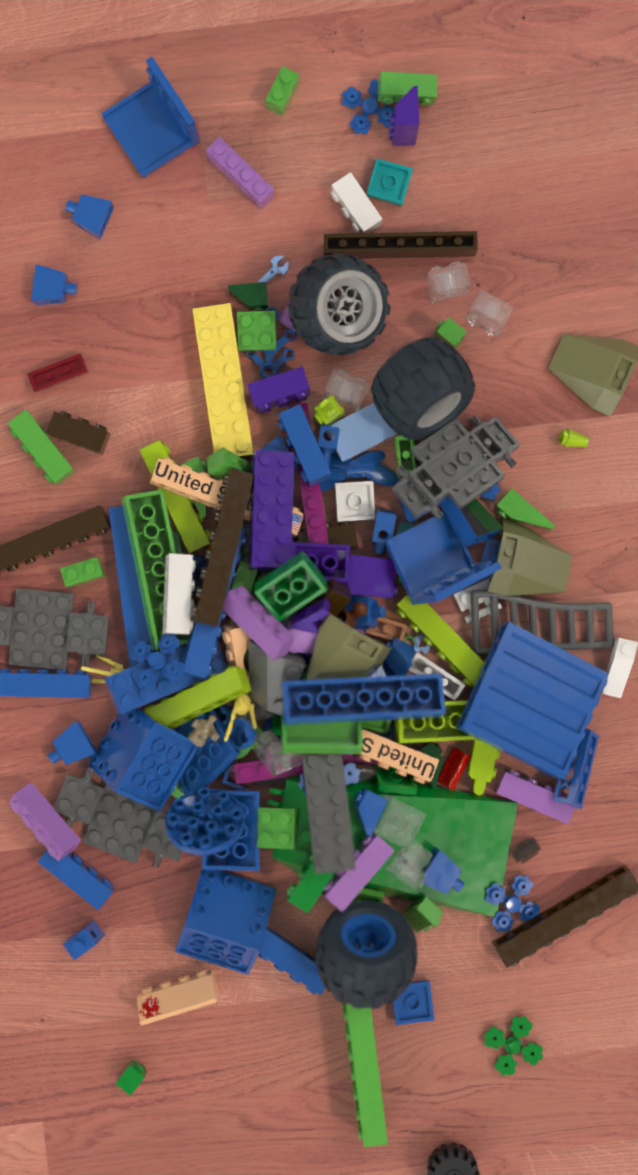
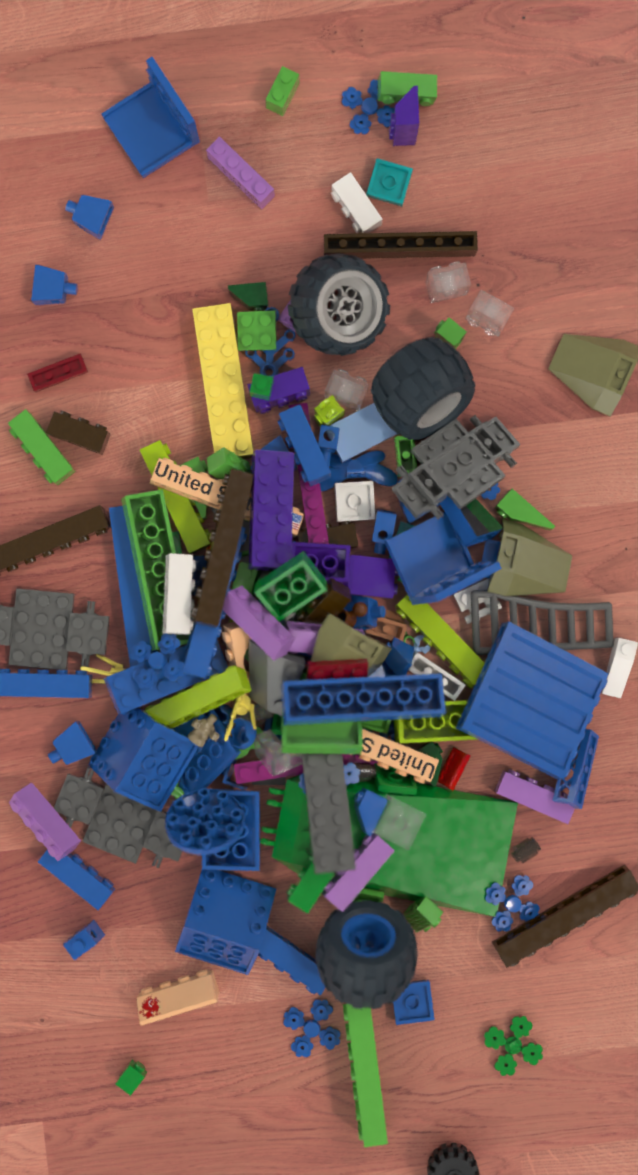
bright green brick [60,557,106,588] -> none
bright green plate [257,807,298,849] -> none
light blue bar [258,256,289,283] -> none
dark purple slope [292,598,330,634] -> none
clear brick [386,837,433,891] -> none
blue torso [414,846,465,894] -> none
lime hinge [467,739,500,795] -> none
lime cone [559,428,589,448] -> none
none -> green brick [250,373,274,400]
none -> blue plant [283,999,340,1057]
none -> dark red plate [307,658,368,680]

